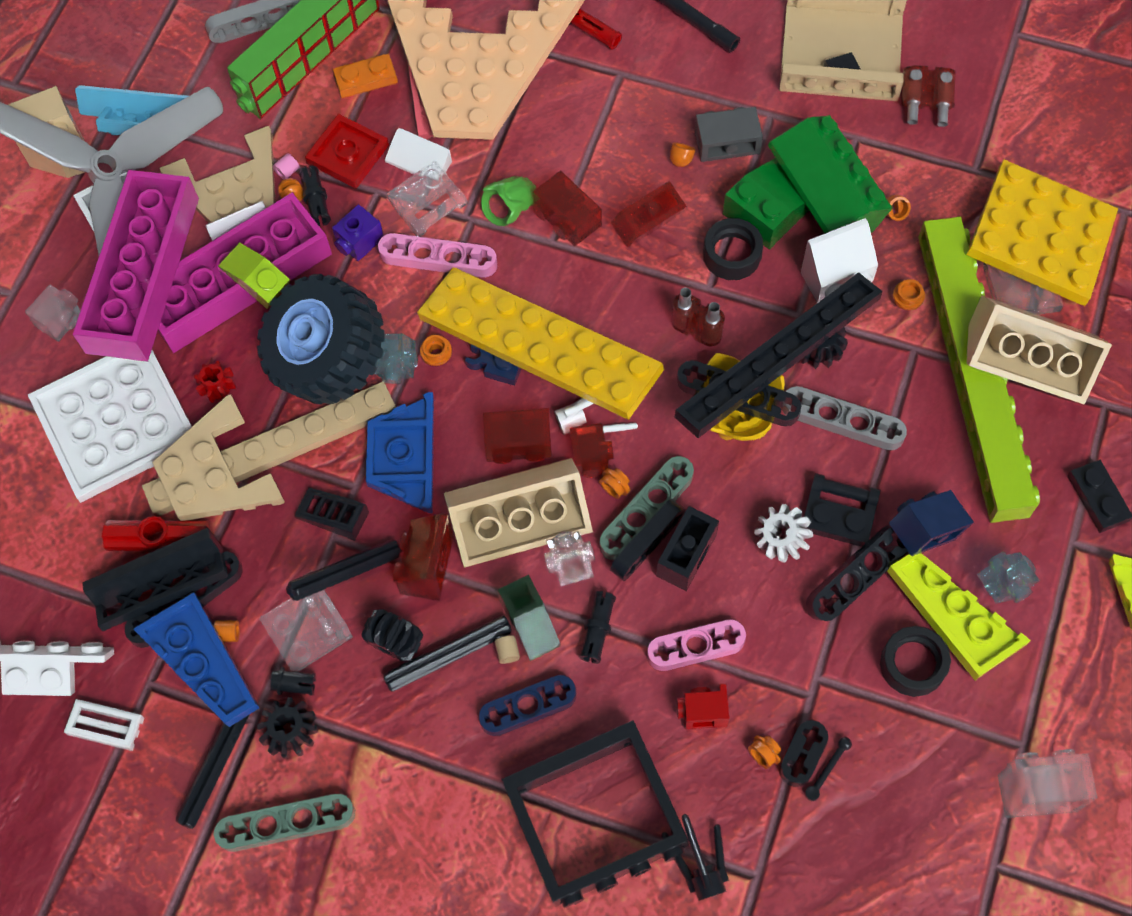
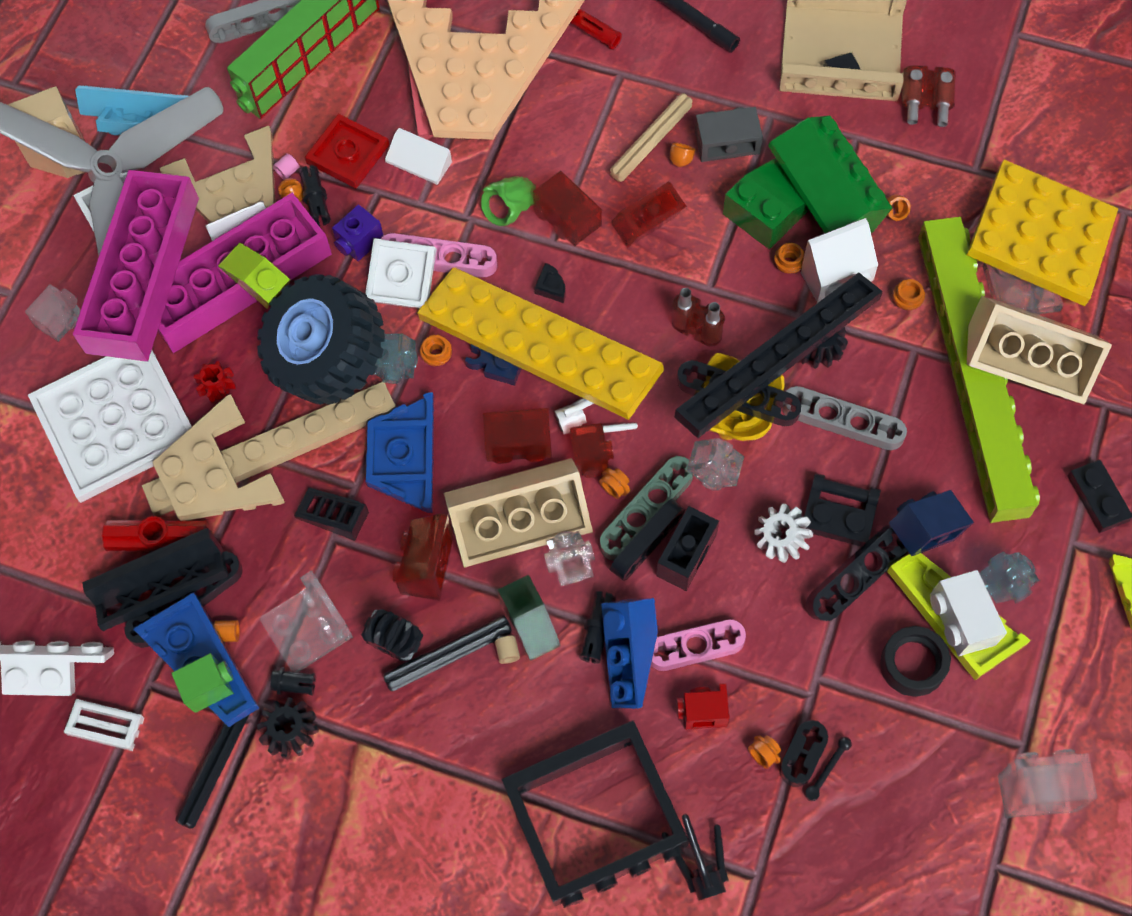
sand green beam [214,794,356,852] -> none
black axle [286,540,402,601] -> none
orange plate [333,53,398,98] -> none
clear plate [386,160,468,237] -> none
dark blue beam [479,675,576,736] -> none
black tyre [703,218,763,280] -> none
none -> bright green brick [171,653,234,713]
none -> white plate [365,238,437,309]
none -> black tile [534,263,566,303]
none -> blue slope [601,598,658,708]
none -> tan axle [610,93,693,182]
none -> clear brick [686,438,745,490]
none -> orange plate [774,243,805,273]
none -> white brick [930,570,1007,657]

